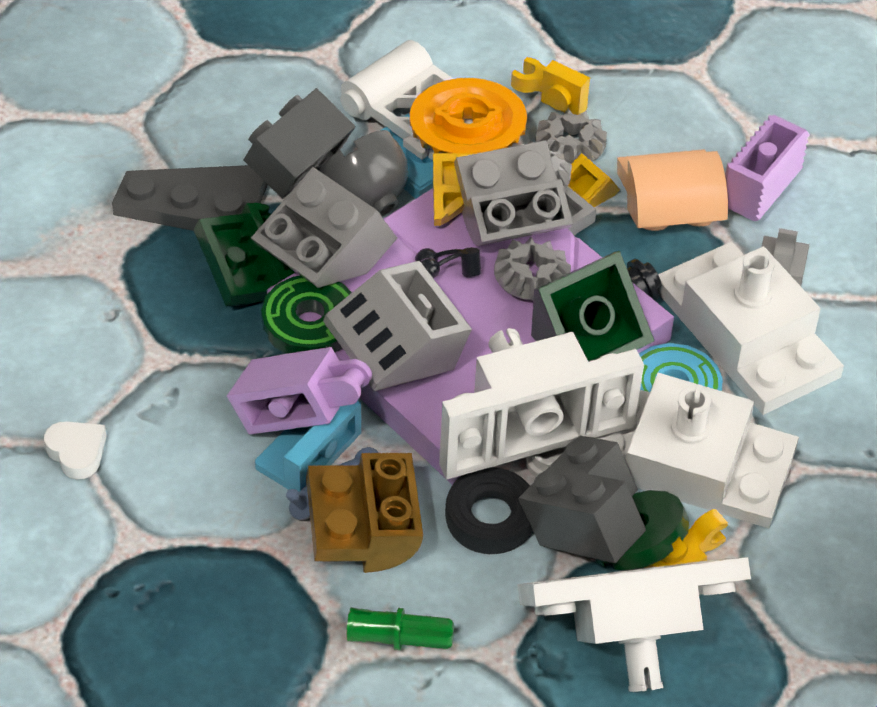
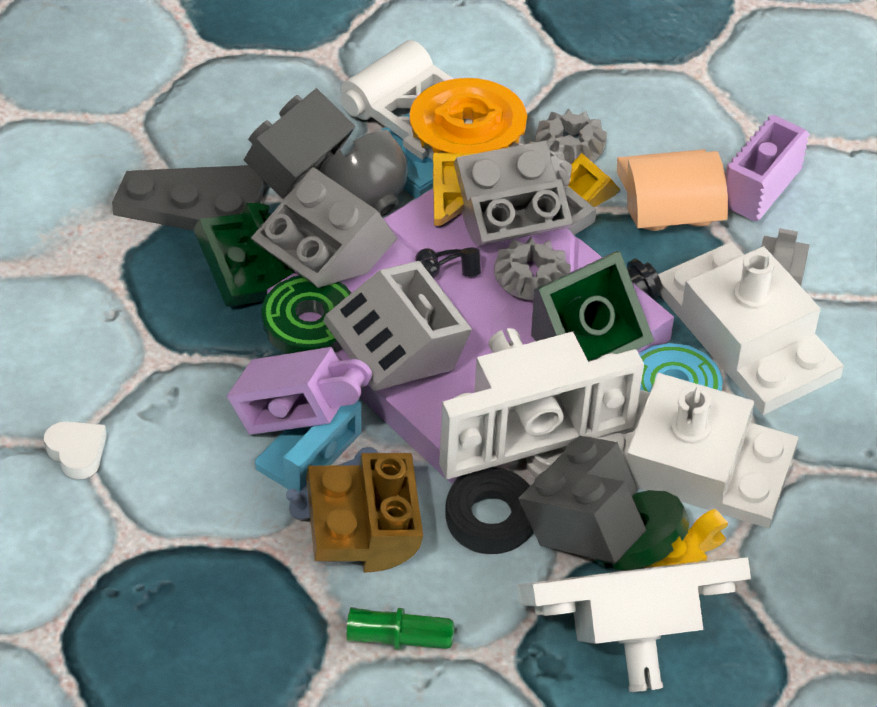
yellow plate [511,57,590,115] -> none

